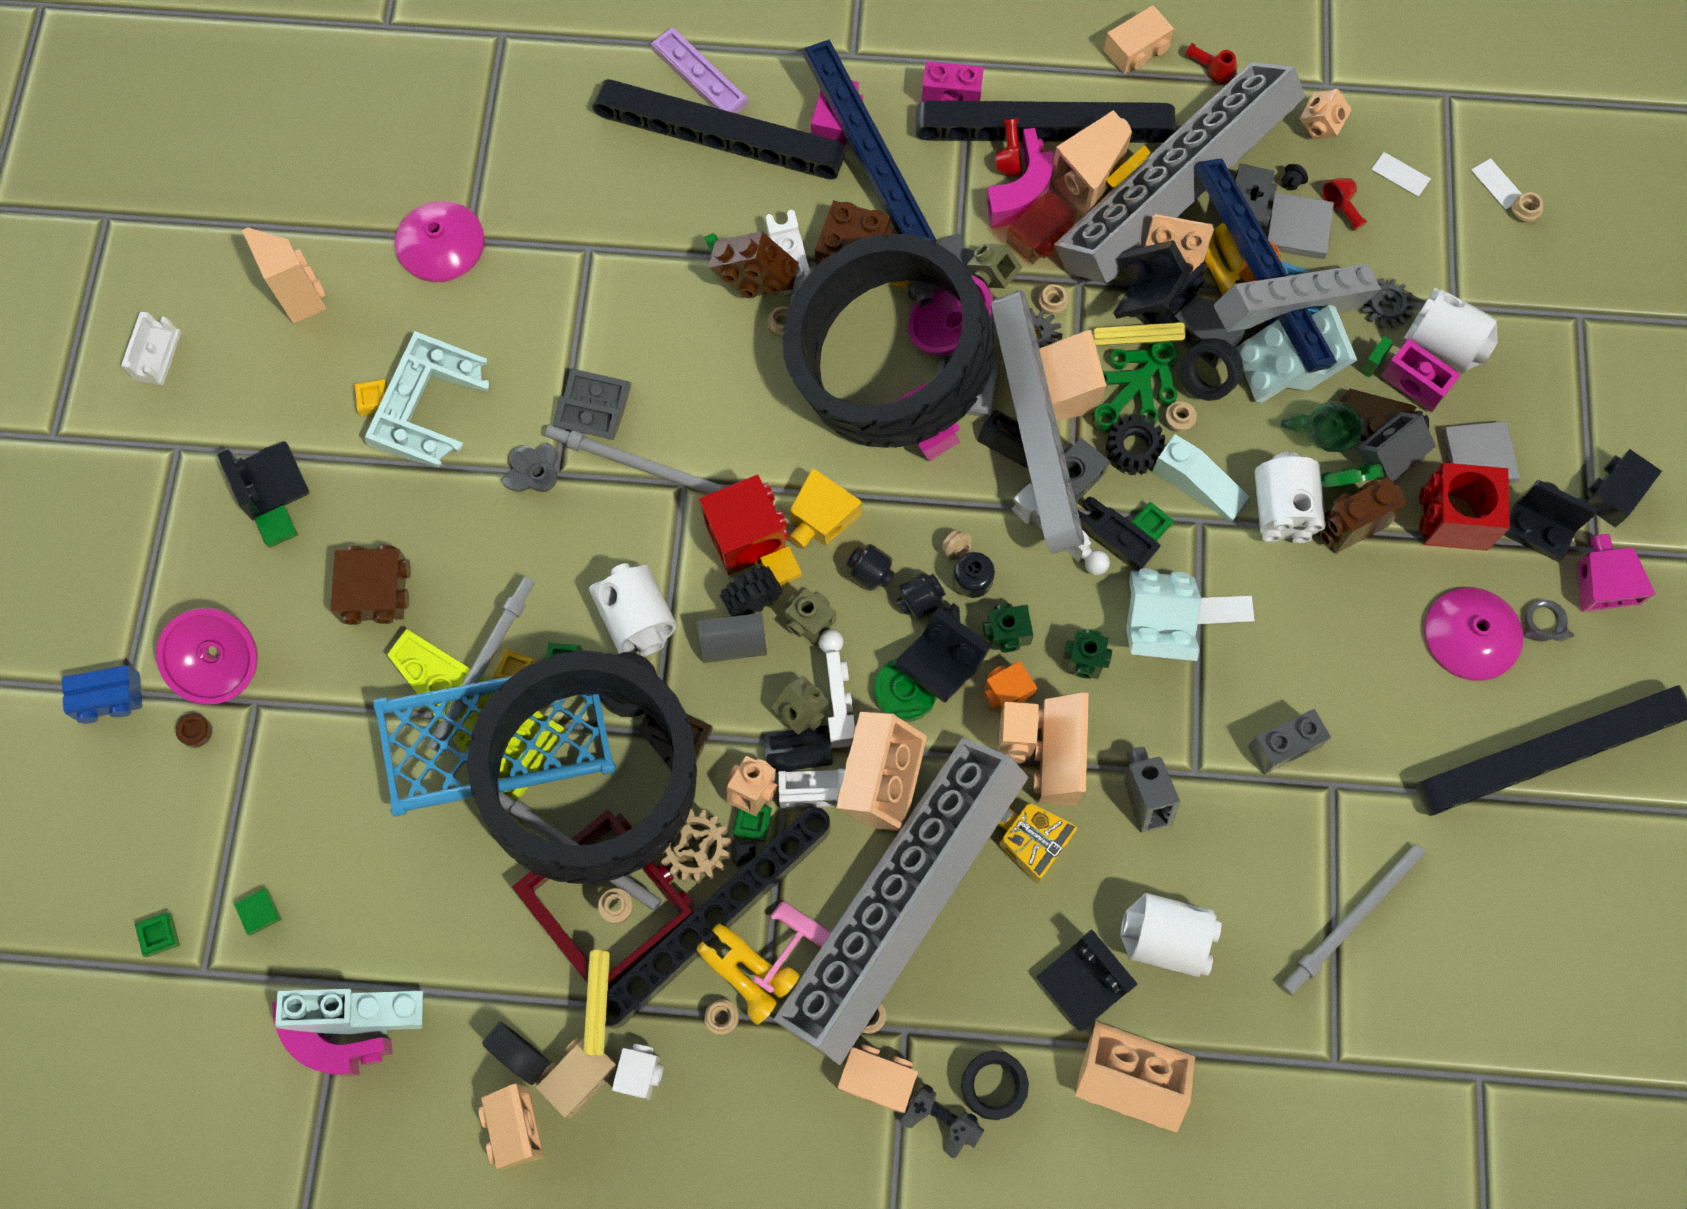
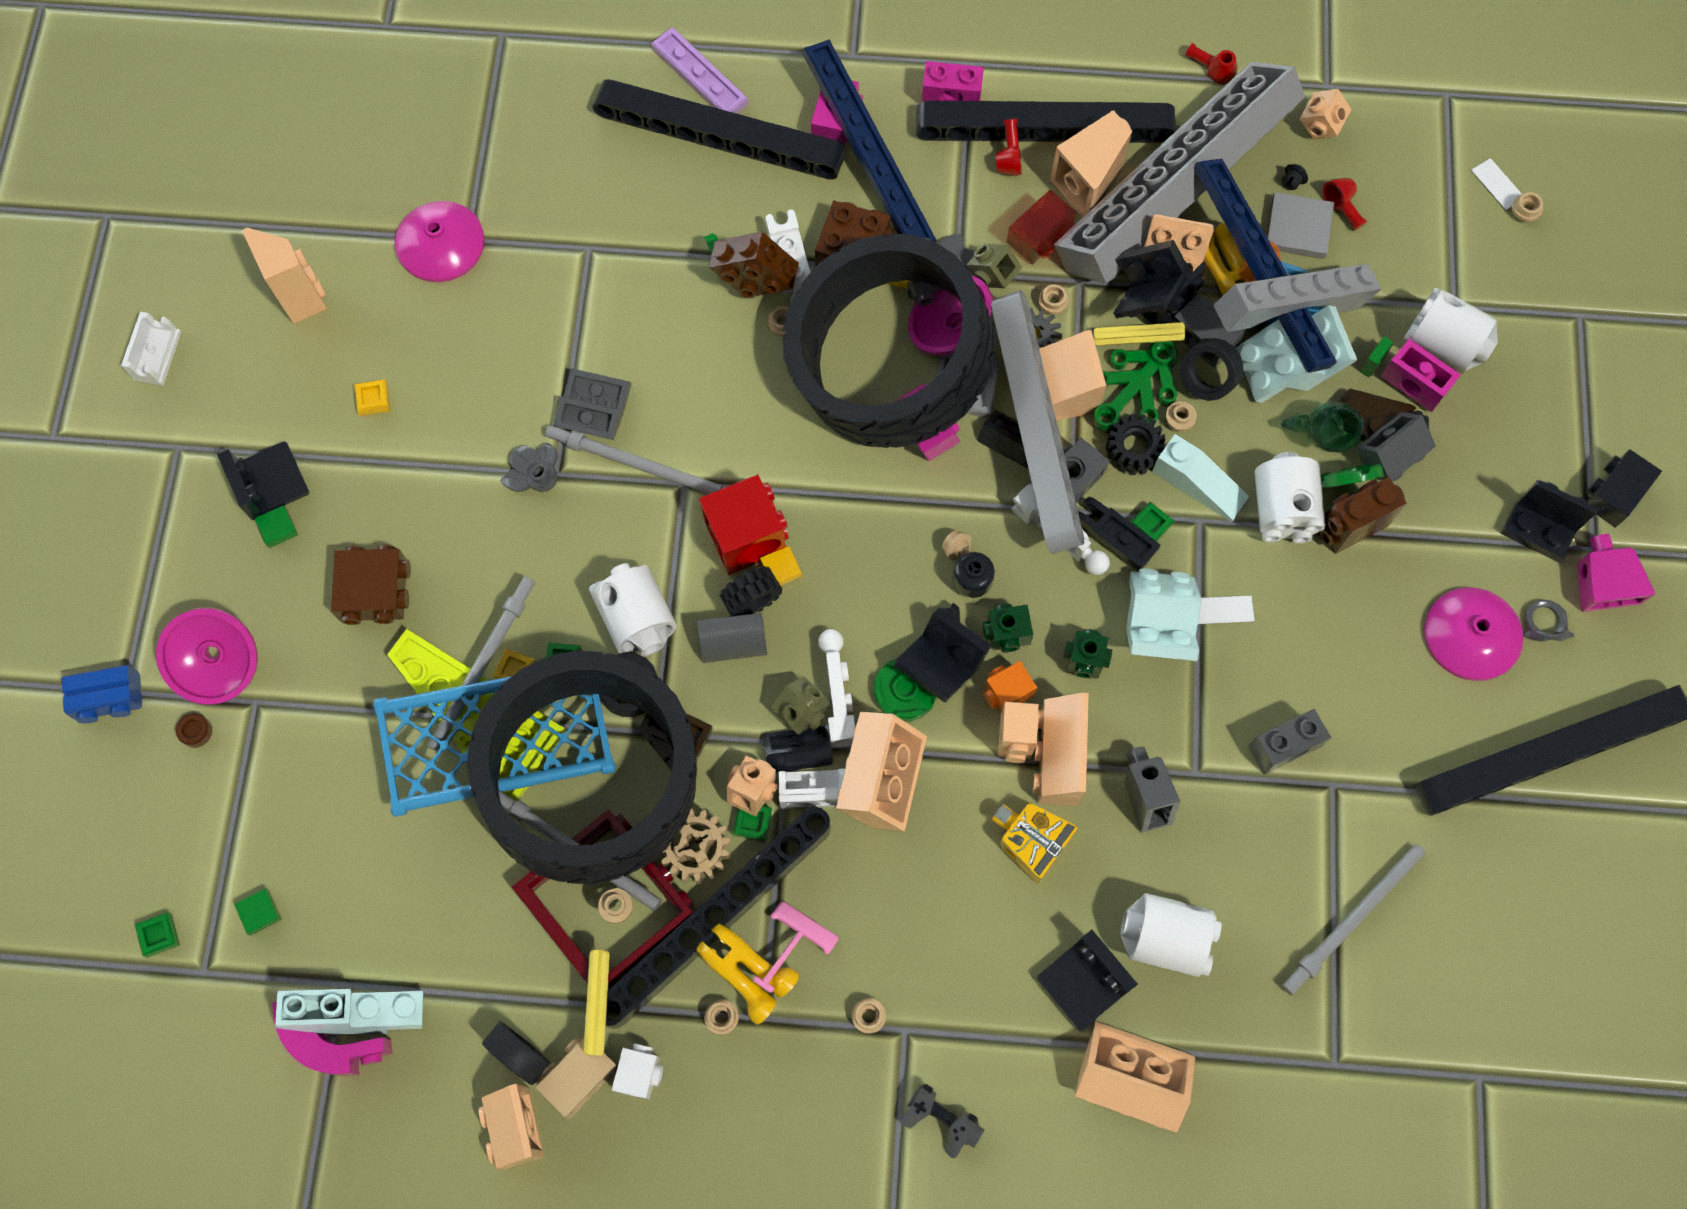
light aqua wedge [365,331,489,467] -> none
black piece [732,836,756,866] -> none
light grey brick [773,737,1029,1065] -> none
olive brick [785,588,836,645] -> none
yellow torso [789,468,862,549] -> none
light nougat brick [838,1044,918,1114] -> none
black head [845,544,895,591] -> none
black head [896,571,946,619] -> none
black tyre [961,1050,1029,1120] -> none
dark pink arch [986,128,1053,228] -> none
light nougat brick [1103,5,1174,74] -> none
yellow tile [1107,145,1151,187] -> none
dark grey brick [1234,163,1277,227] -> none
dark grey gear [1362,278,1415,328] -> none
white sticker [1371,152,1431,197] -> none
red brick [1419,463,1510,551] -> none
light grey tile [1442,421,1520,483] -> none

